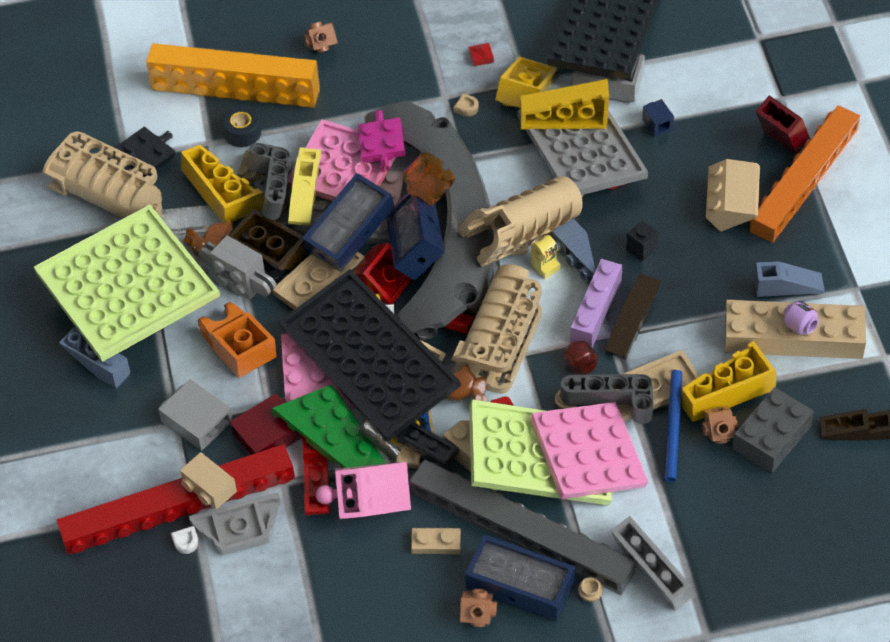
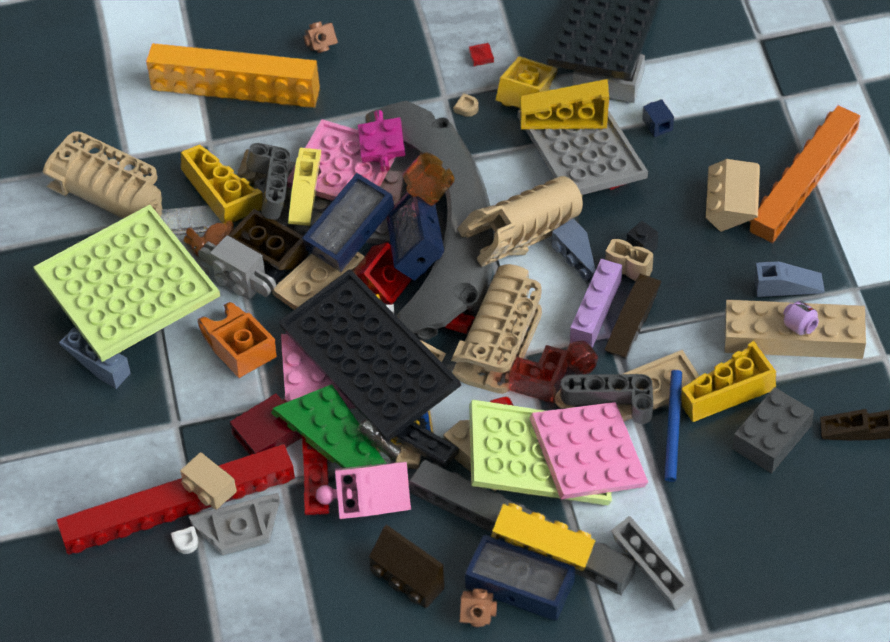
black plate [115,126,176,177] -> none
light grey brick [158,379,233,451] -> none
black wheel [222,106,261,147] -> none
tan plate [412,528,461,554] -> none
dark orange animal [445,365,489,402] -> none
light yellow leg [531,235,560,279] -> none
tan plate [578,577,603,602] -> none
nougat brick [702,406,738,444] -> none
dark red brick [755,95,810,155] -> none
none -> dark brown slope [369,524,445,609]
none -> yellow wedge [491,503,595,571]
none -> clear red brick [509,345,568,403]
none -> tan brick [605,239,653,281]

